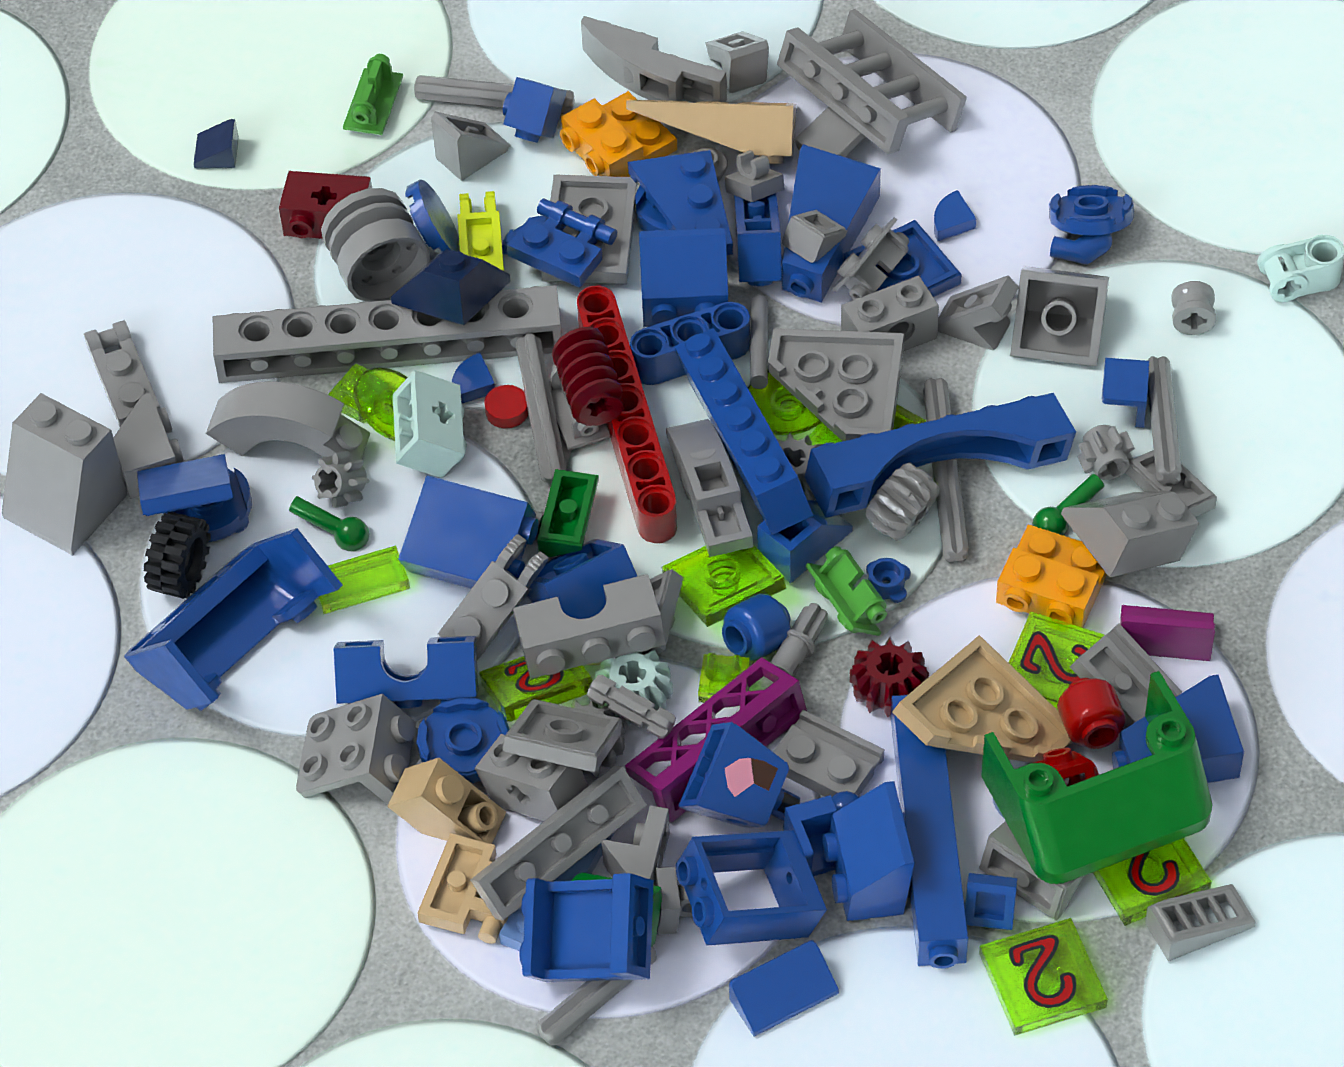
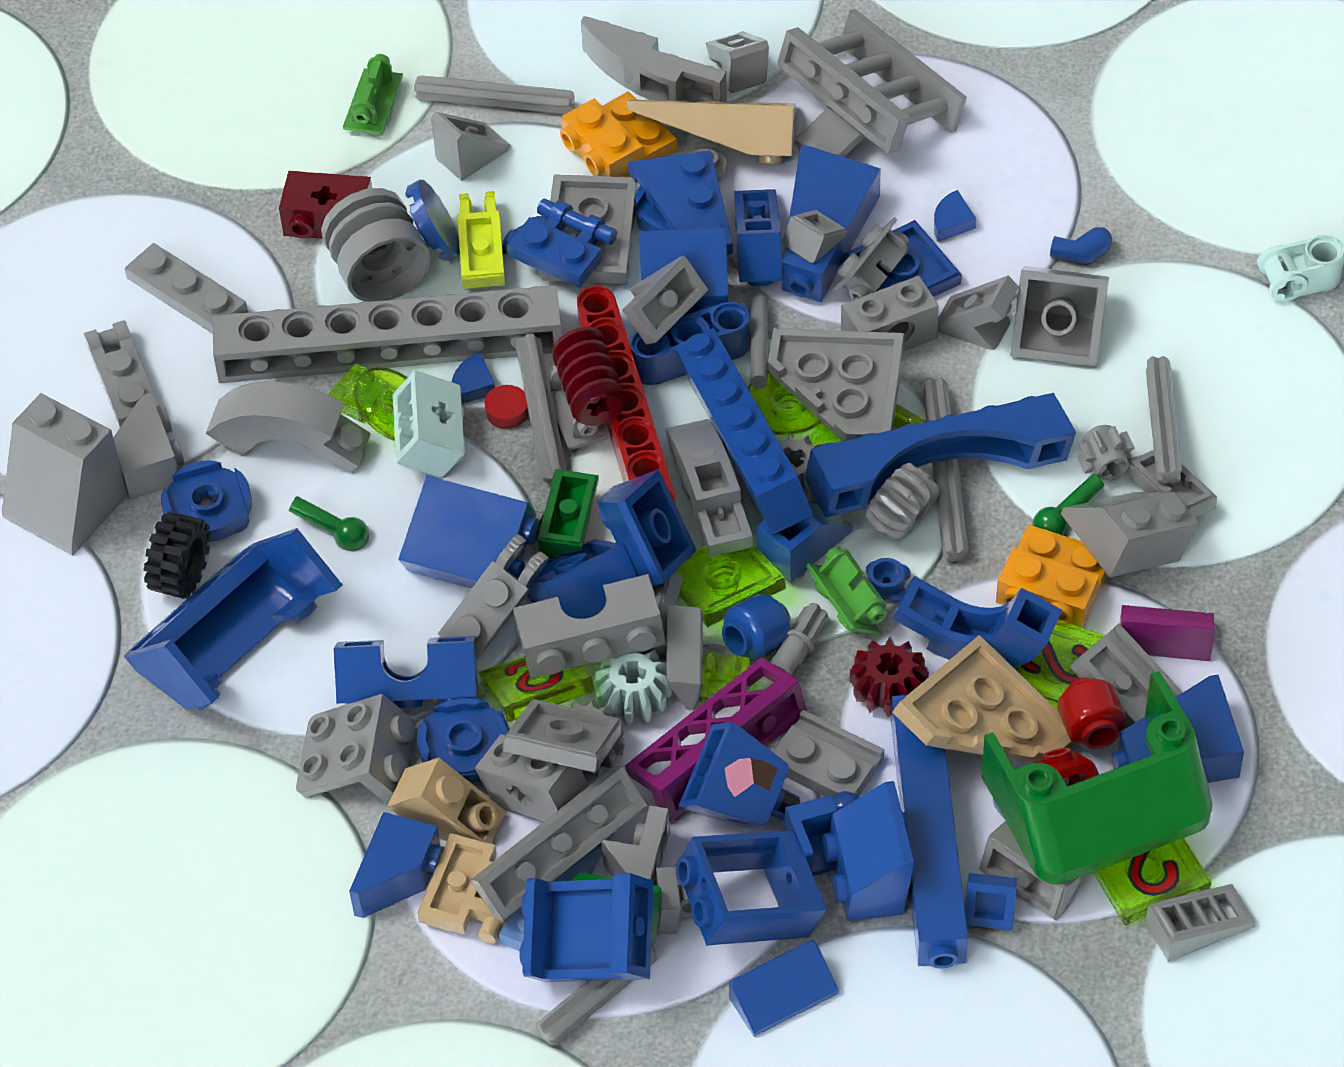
blue tile [137,454,233,516] -> none
dark blue slope [193,119,239,168] -> none
light grey gear [312,451,370,508] -> none
clear neon green tile [318,545,410,615] -> none
dark blue slope [391,249,511,325] -> none
blue brick [503,77,567,143] -> none
light grey axle [587,675,676,739] -> none
light grey tile [725,150,785,202] -> none
clear neon green tile [979,918,1108,1036] -> none
blue tile [1049,185,1134,236] -> none
blue panel [1101,357,1149,428] -> none
light grey wheel [1171,281,1216,335] -> none
none -> light grey plate [124,242,248,334]
none -> blue slope [349,812,444,918]
none -> blue slope [596,469,697,586]
none -> light grey slope [622,256,708,345]
none -> light grey slope [666,605,703,710]
none -> blue arch [892,576,1062,667]

